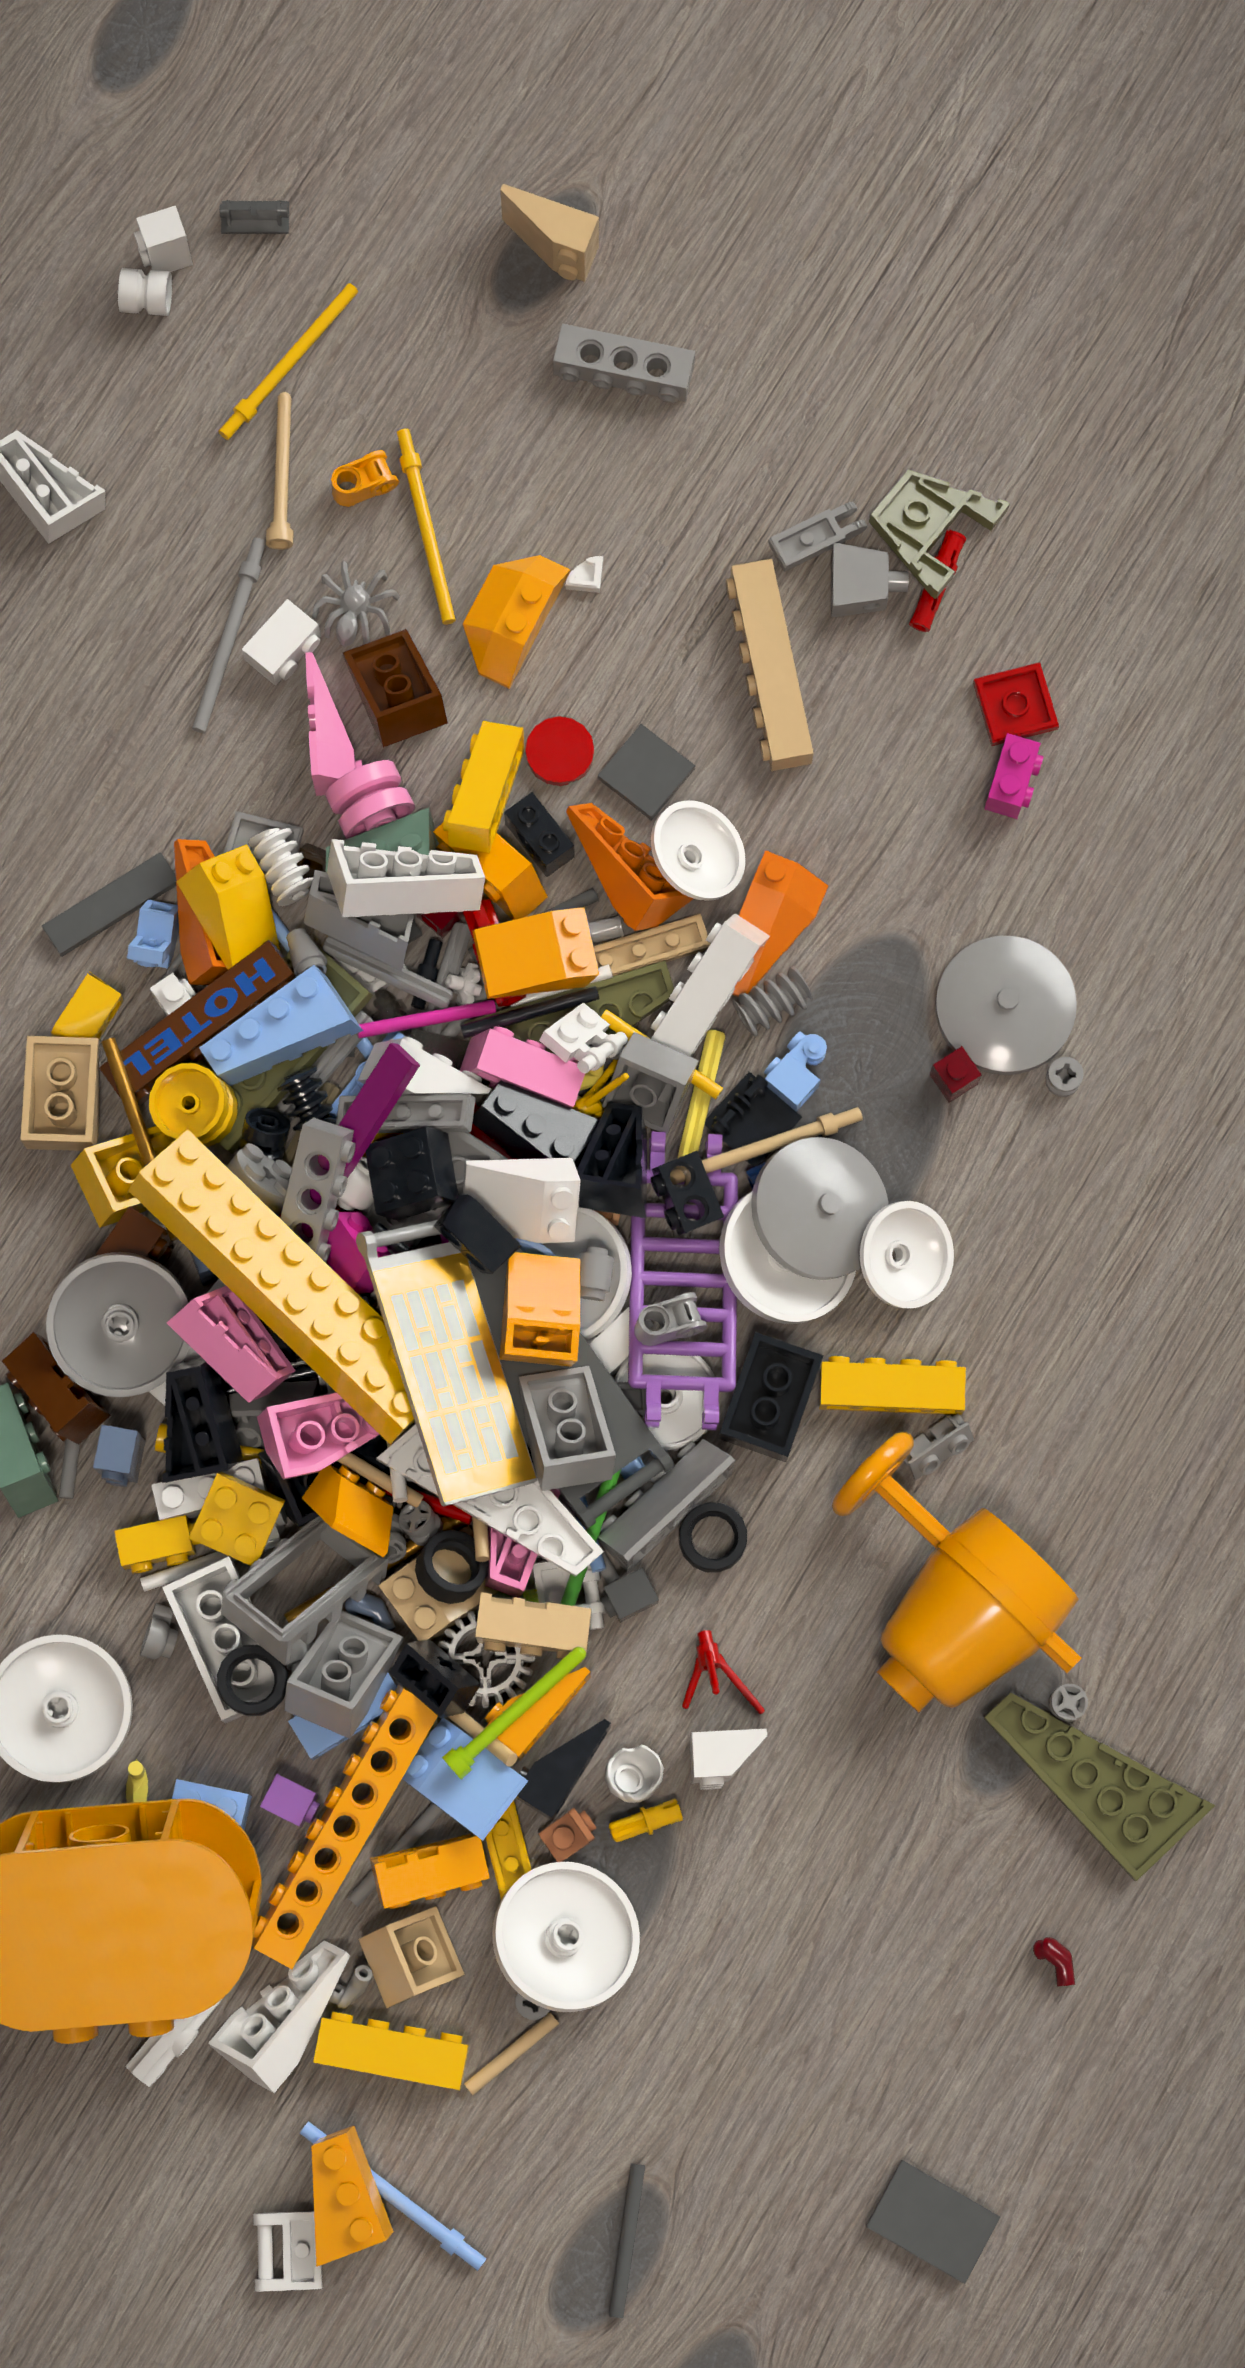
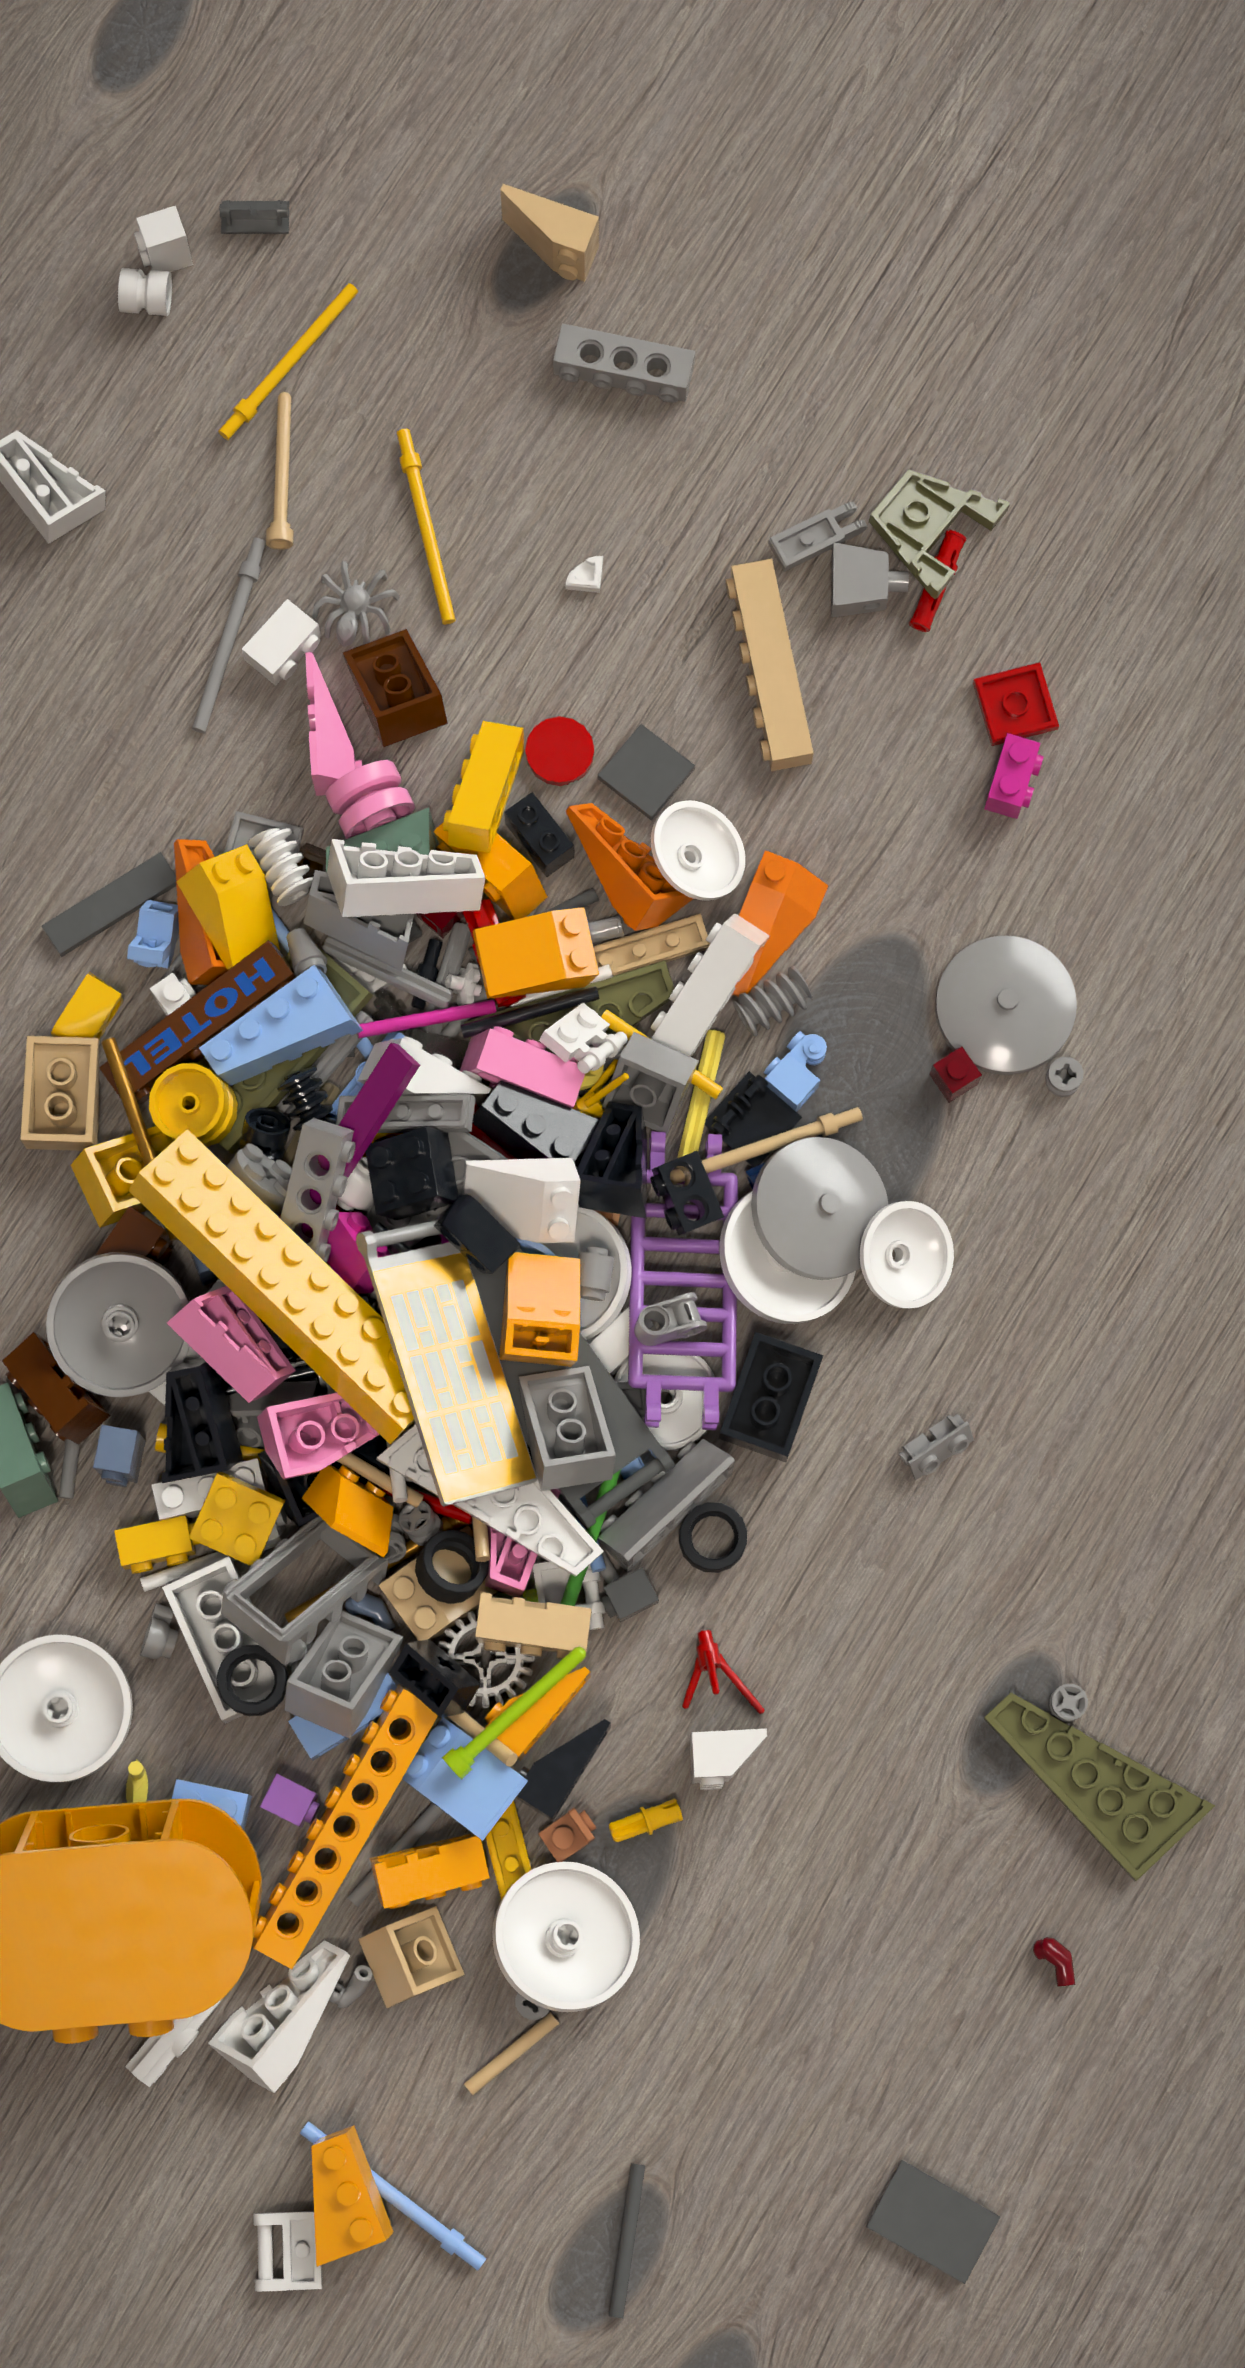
yellow brick [313,2012,469,2090] -> none
light orange piece [331,450,399,507] -> none
light orange wedge [463,555,570,689] -> none
white hair [605,1745,664,1803] -> none
yellow brick [819,1356,966,1415] -> none
light orange piece [832,1432,1082,1713] -> none

